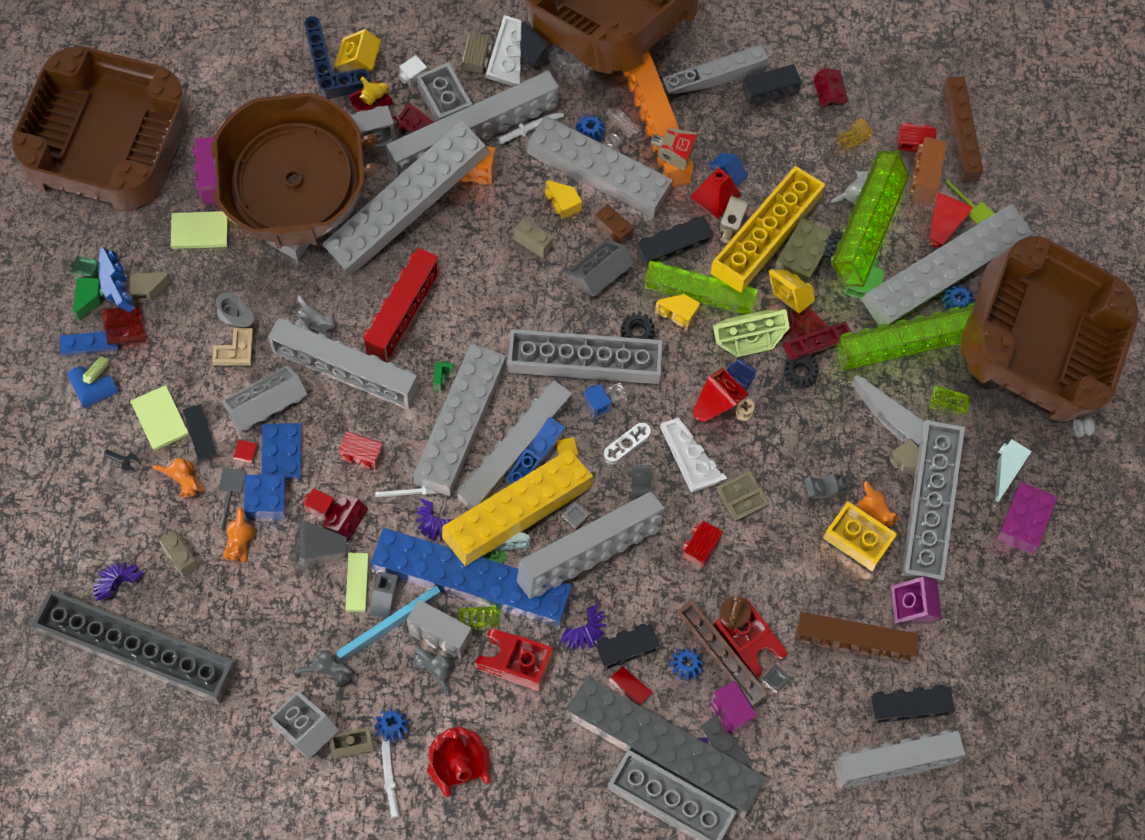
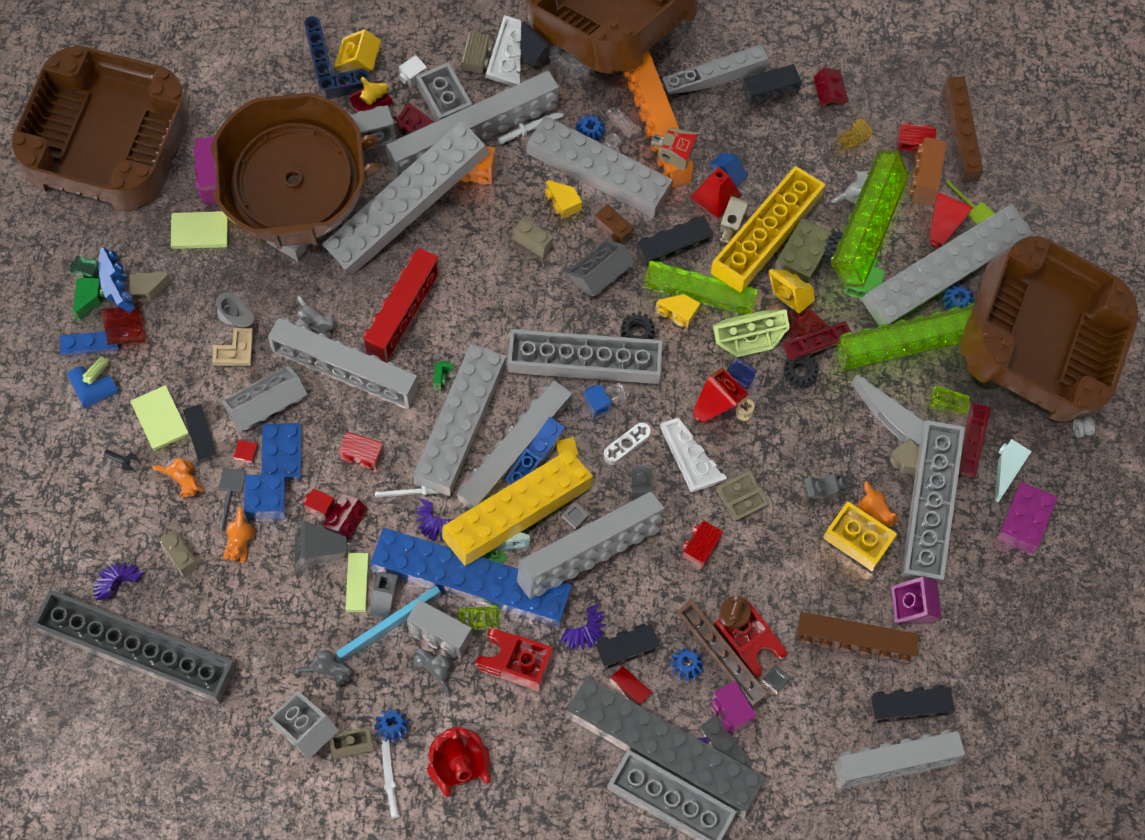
none -> dark red plate [959,403,991,478]

